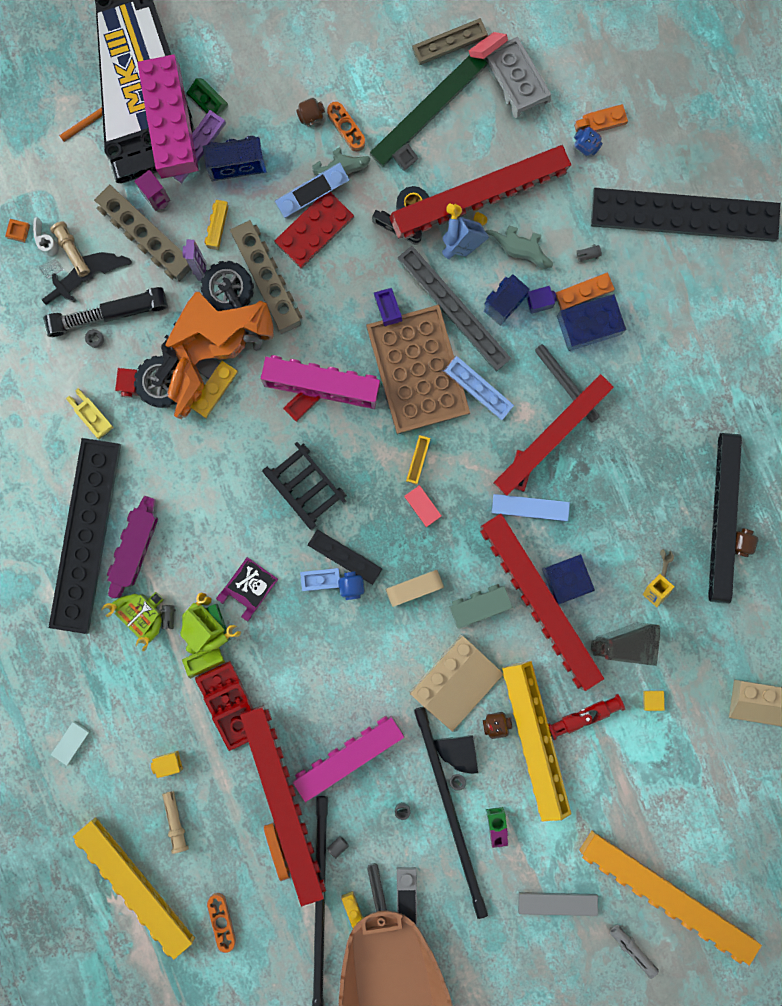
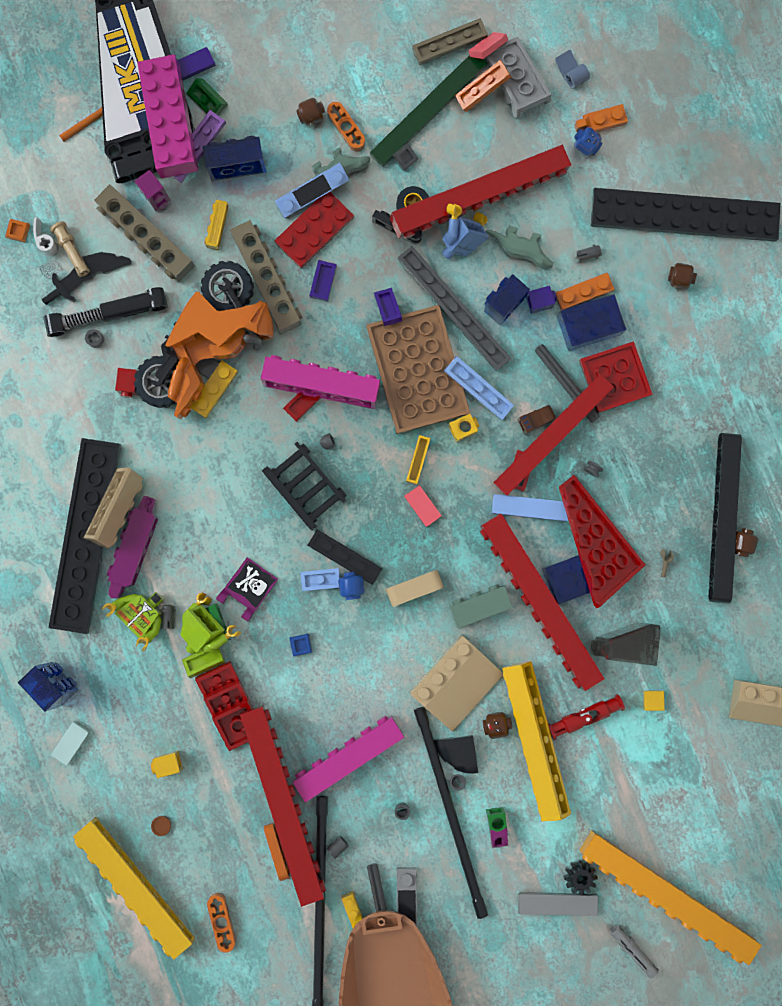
light yellow hinge [66,388,114,440] -> none
tan pin [162,791,189,854] -> none
medium lavender plate [183,239,207,281] -> none
yellow brick [642,574,675,607] -> none
none -> clear blue brick [17,662,79,712]
none -> tan slope [84,468,143,548]
none -> dark orange piece [151,816,171,836]
none -> dark purple tile [177,47,216,81]
none -> blue tile [289,633,312,656]
none -> dark purple tile [309,260,337,302]
none -> dark grey hinge [320,433,336,450]
none -> yellow brick [448,414,479,443]
none -> orange plate [455,60,512,112]
none -> reddish brown leg [517,405,556,435]
none -> sand blue panel [555,50,590,88]
none -> red wing [559,475,646,609]
none -> black gear [563,860,598,896]
none -> red plate [579,341,653,413]
none -> dark grey bush [584,461,603,478]
none -> reddish brown head [668,263,697,290]

